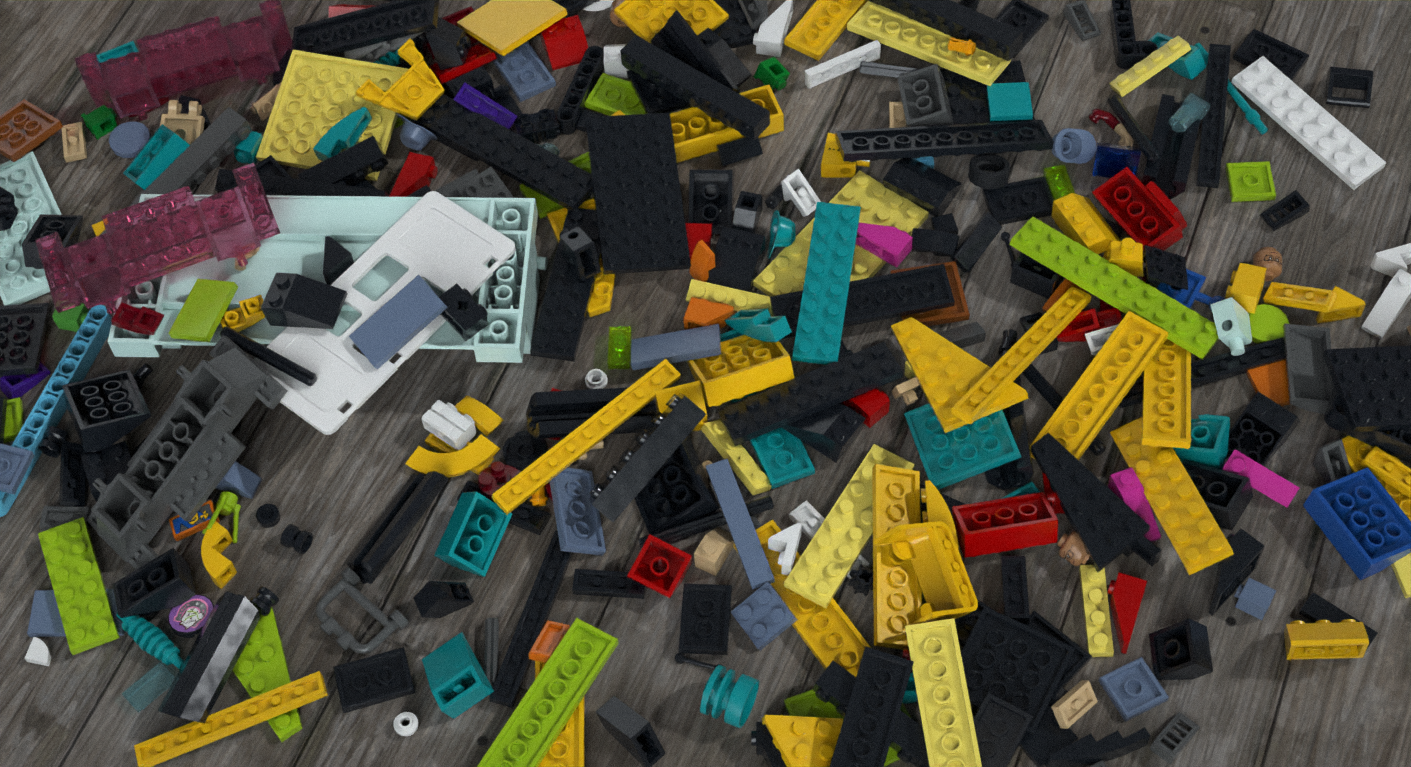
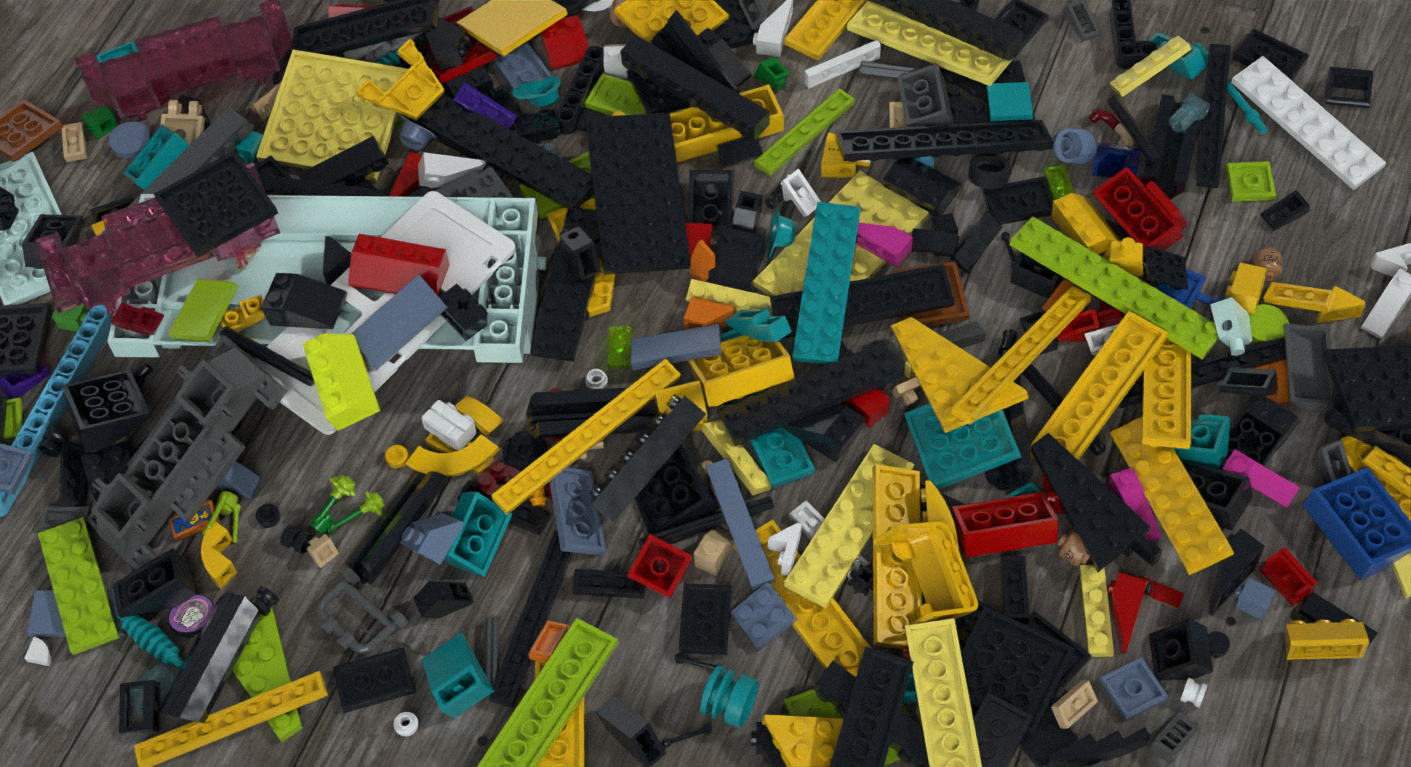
teal slope [313,107,372,161] -> none
light orange pin [948,37,976,56] -> none
none -> black slope [90,195,134,223]
none -> black tile [119,680,160,734]
none -> black plate [154,151,278,258]
none -> neon yellow slope [302,333,381,431]
none -> tan tile [307,534,339,568]
none -> plant [310,475,385,535]
none -> red slope [348,233,450,296]
none -> yellow tile [385,445,409,469]
none -> sand blue slope [400,513,464,565]
none -> white slope [418,152,486,188]
none -> teal piece [512,76,561,107]
none -> black hinge [662,724,712,748]
none -> lime tile [754,88,855,177]
none -> red sticker [1140,576,1184,609]
none -> white wheel [1180,677,1207,708]
none -> black tile [1208,631,1230,657]
none -> black tile [1220,367,1278,396]
none -> red hinge [1260,547,1317,607]

